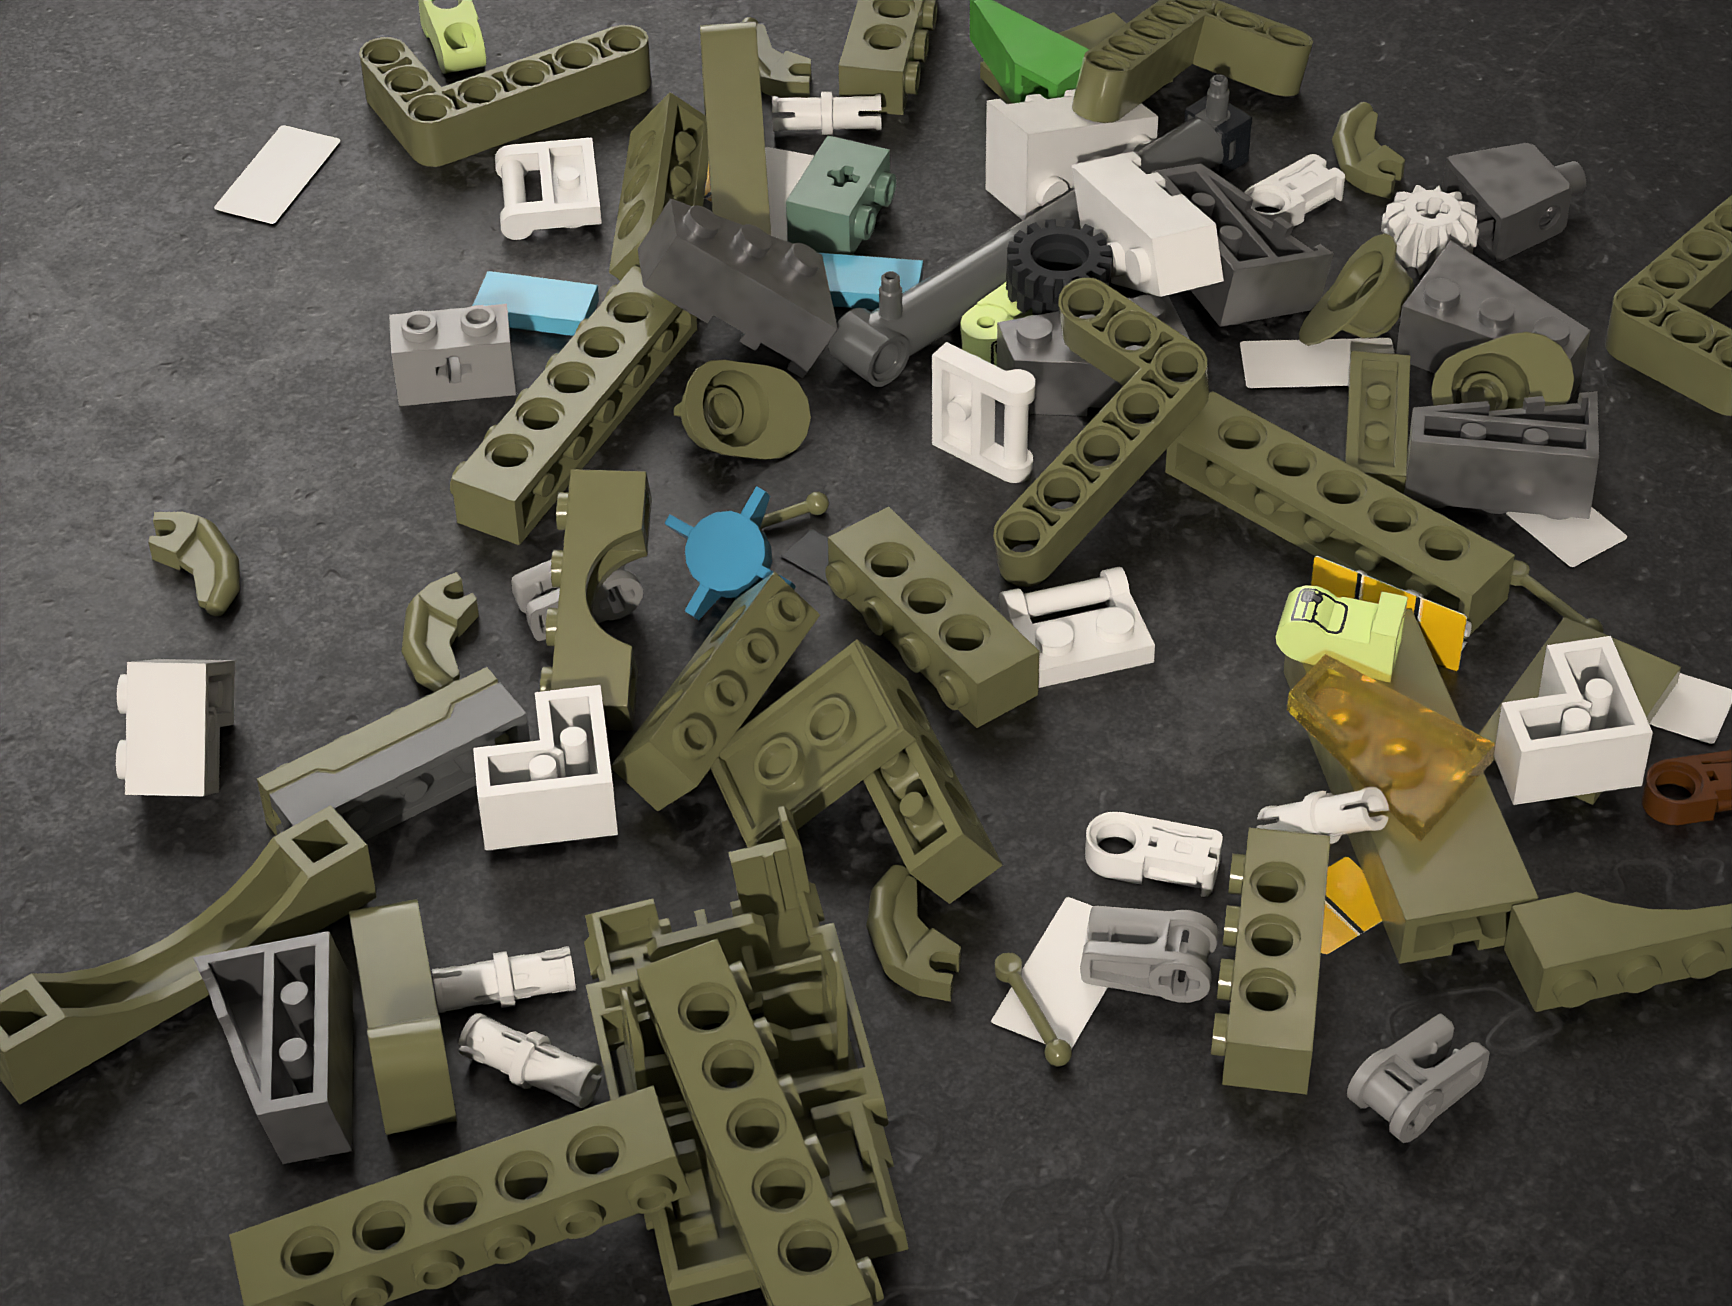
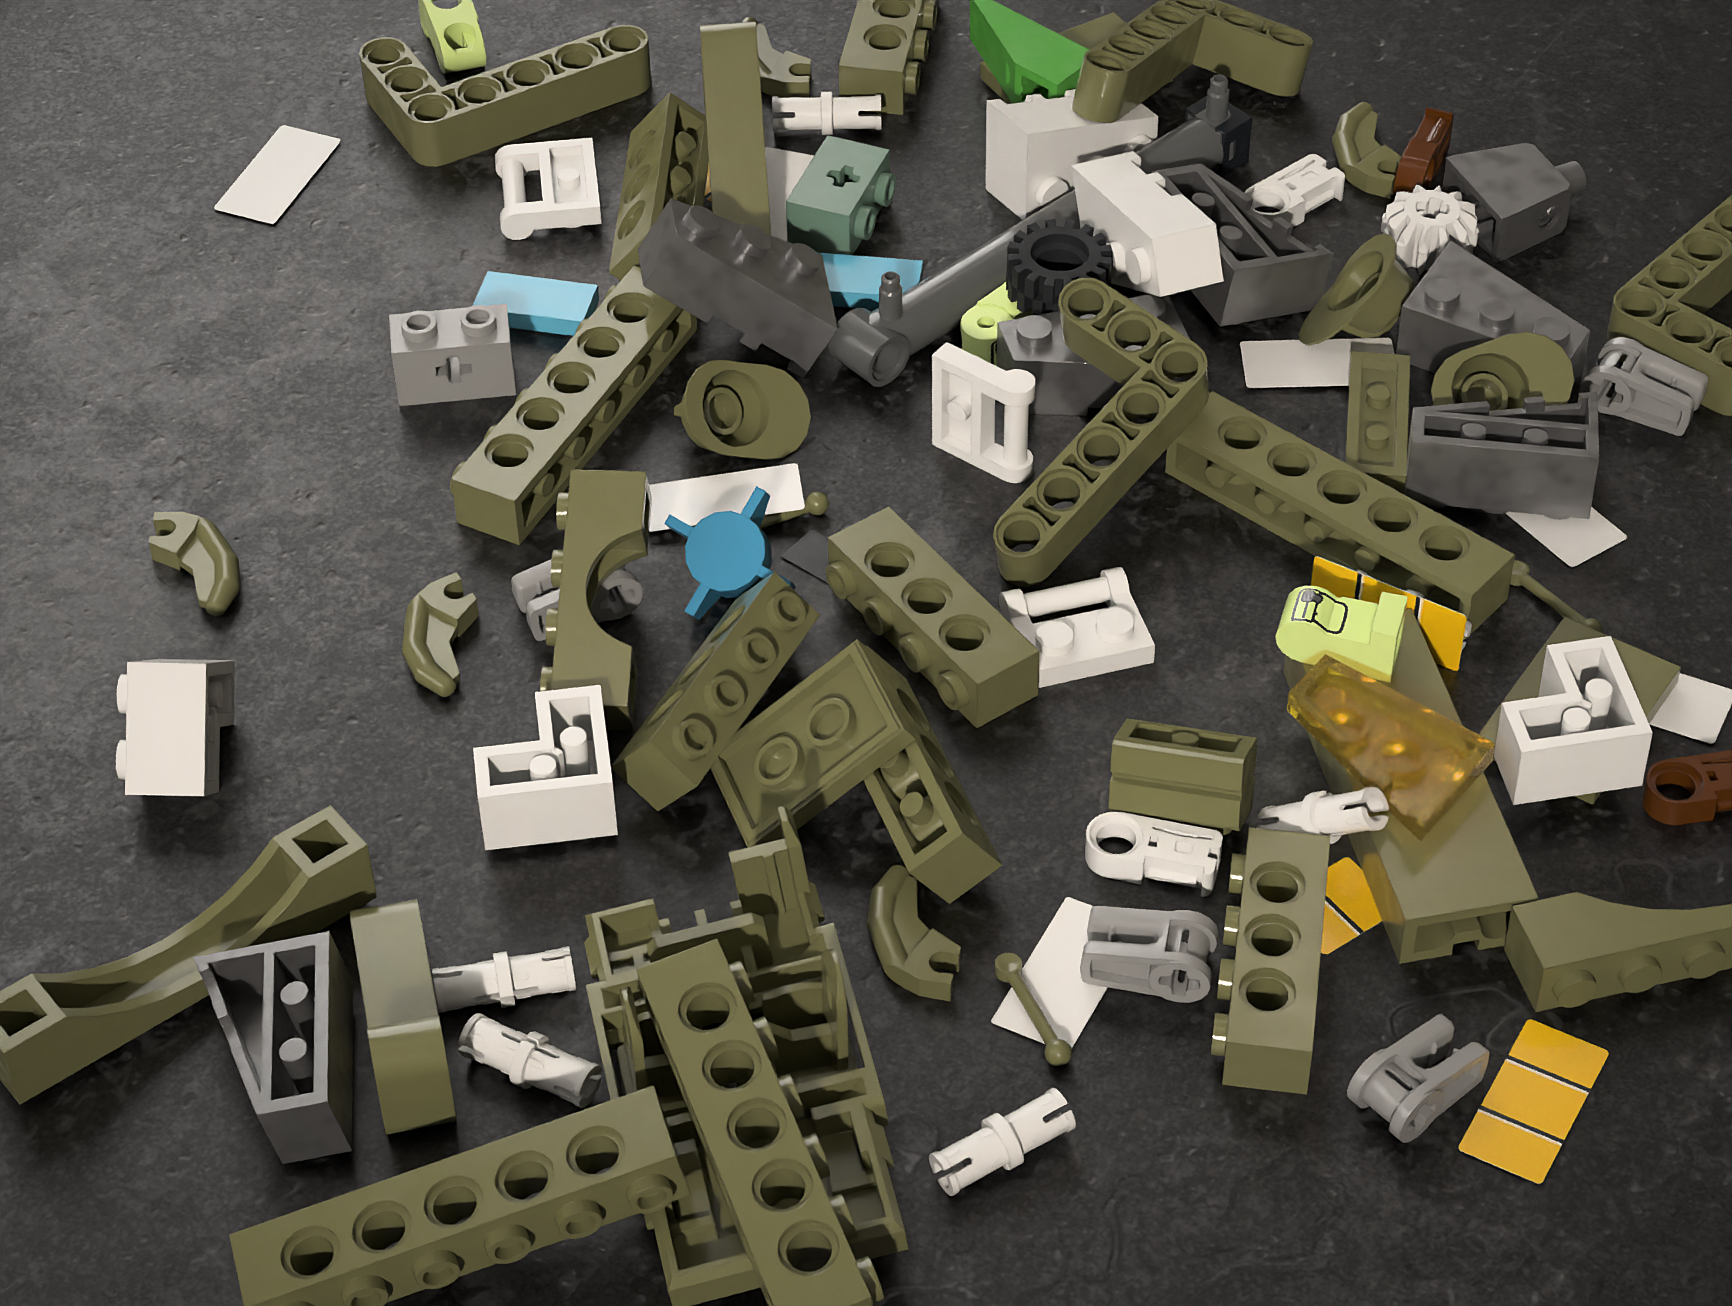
piece [257,667,530,841] -> none
none -> white sticker [649,463,805,532]
none -> white pin [929,1088,1076,1196]
none -> olive brick [1108,718,1258,835]
none -> reddish brown piece [1393,107,1454,198]
none -> yellow sticker [1458,1019,1609,1184]
none -> light grey piece [1581,337,1709,436]

